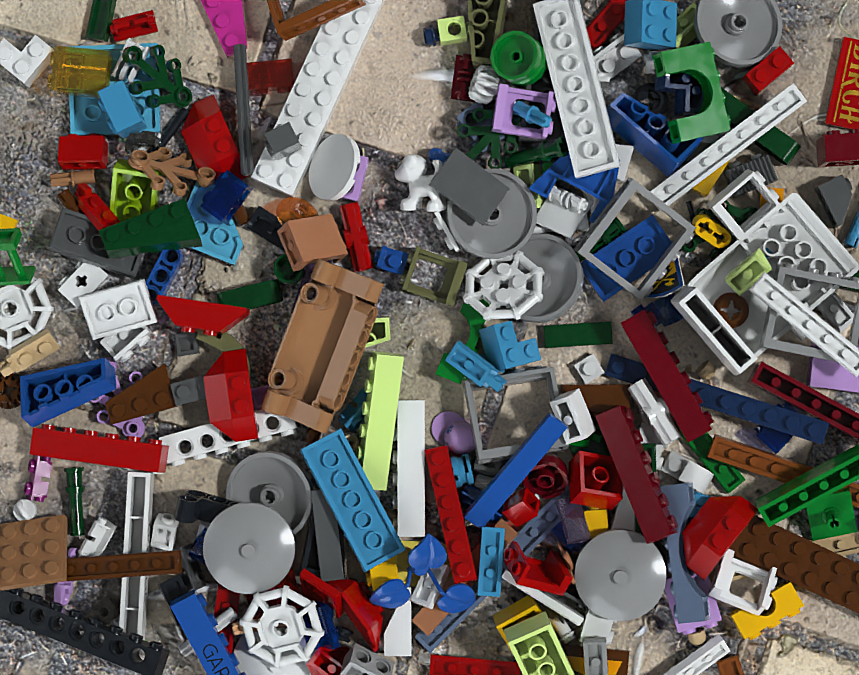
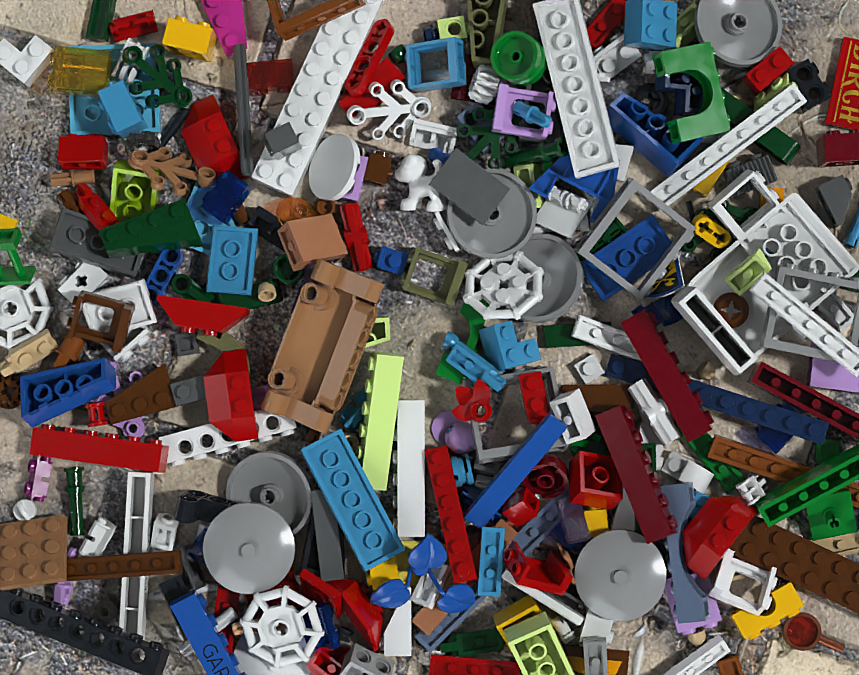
none -> dark orange arm [54,333,85,369]
none -> reddish brown window [66,290,135,353]
none -> red bush [85,402,108,427]
none -> yellow brick [162,16,217,62]
none -> dark green piece [172,274,215,303]
none -> dark azure tile [206,225,258,297]
none -> tan hinge [258,282,276,302]
none -> dark orange plate [313,199,340,215]
none -> red brick [338,57,406,126]
none -> red beam [344,19,395,97]
none -> white plant [347,79,431,140]
none -> reddish brown brick [364,151,396,187]
none -> dark green hinge [388,44,406,64]
none -> dark azure window [404,37,467,93]
none -> white hinge [409,118,457,154]
none -> dark green hinge [439,627,504,657]
none -> dark azure hinge [442,331,460,351]
none -> red plate [452,379,492,422]
none -> red hinge [518,371,550,427]
none -> white tile [571,315,643,363]
none -> white arm [735,472,769,506]
none -> yellowish green hinge [754,73,798,112]
none -> black brick [781,59,831,114]
none -> piece [782,612,845,653]
none -> green plate [814,439,840,462]

